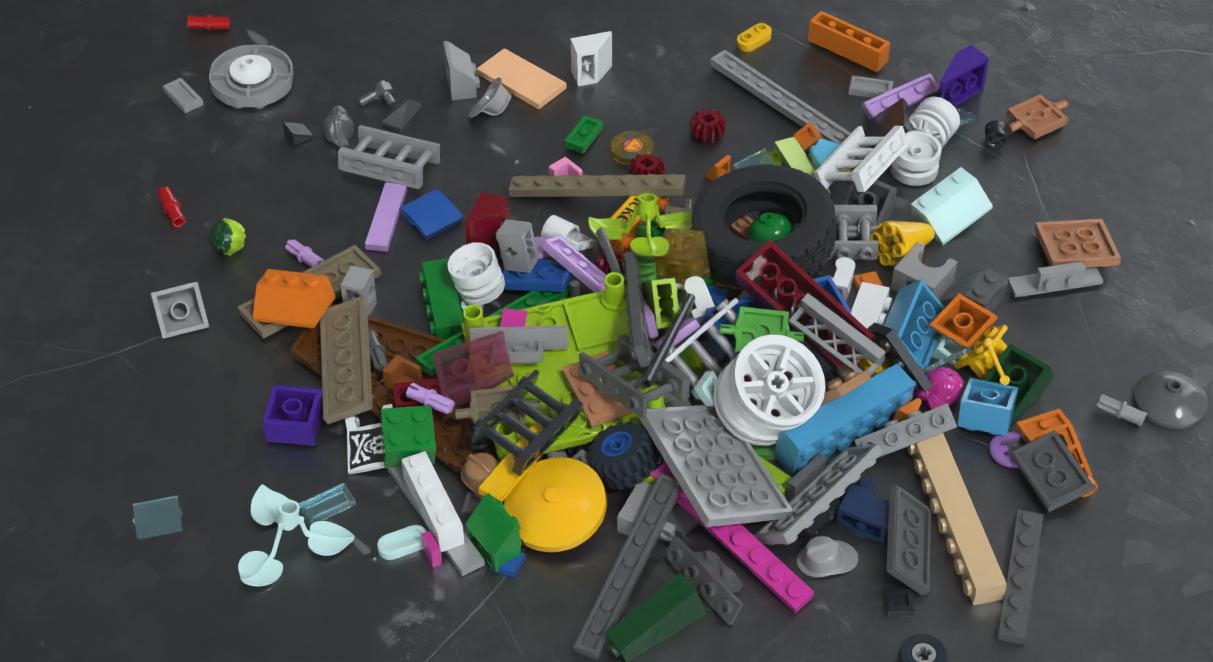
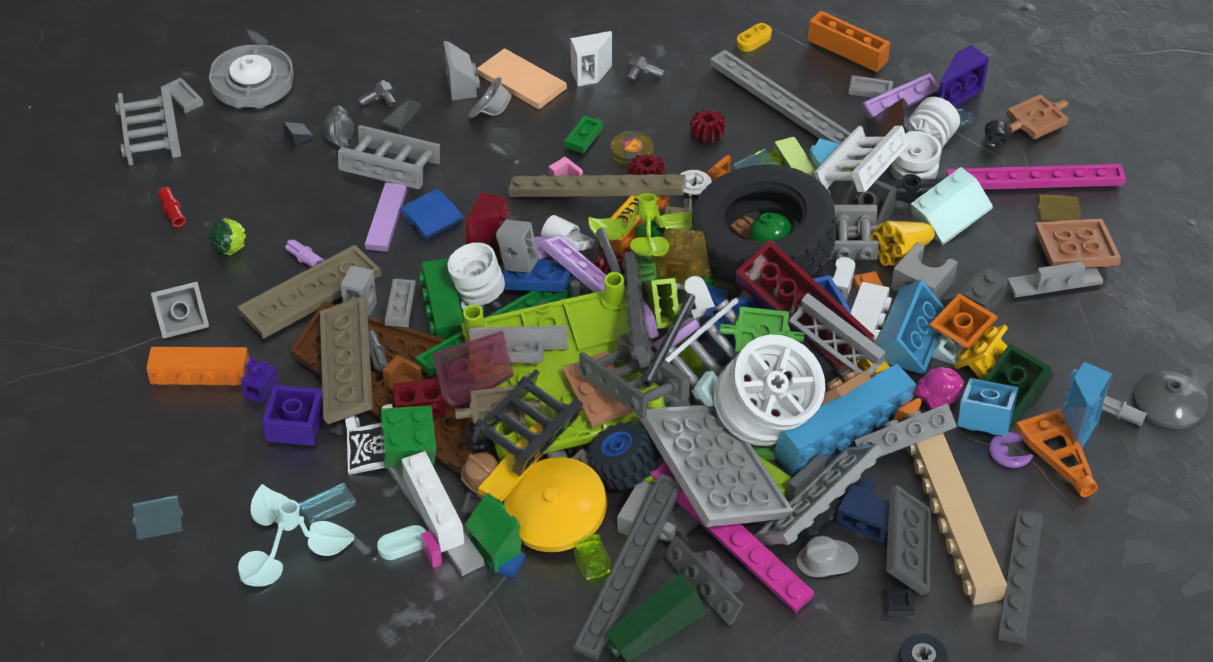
red pin [187,15,230,31] -> none
orange slope [253,269,336,328] -> none
lavender axle [406,383,455,414] -> none
dark pink tile [500,309,528,327] -> none
orange plate [794,122,824,153] -> none
black plate [867,322,933,392] -> none
clear light blue piece [922,347,972,373] -> none
yellow hinge [983,338,1010,385] -> none
dark grey tile [1011,430,1094,512] -> none
none -> light grey fence [115,85,181,165]
none -> orange brick [146,347,249,385]
none -> dark purple brick [241,357,279,403]
none -> light grey tile [385,279,416,327]
none -> clear neon green brick [574,533,611,580]
none -> flat silver piece [627,55,664,82]
none -> white gear [680,170,711,198]
none -> black piece [879,174,944,204]
none -> dark pink plate [946,164,1126,189]
none -> clear yellow piece [1037,194,1082,222]
none -> dark azure slope [1062,362,1112,448]

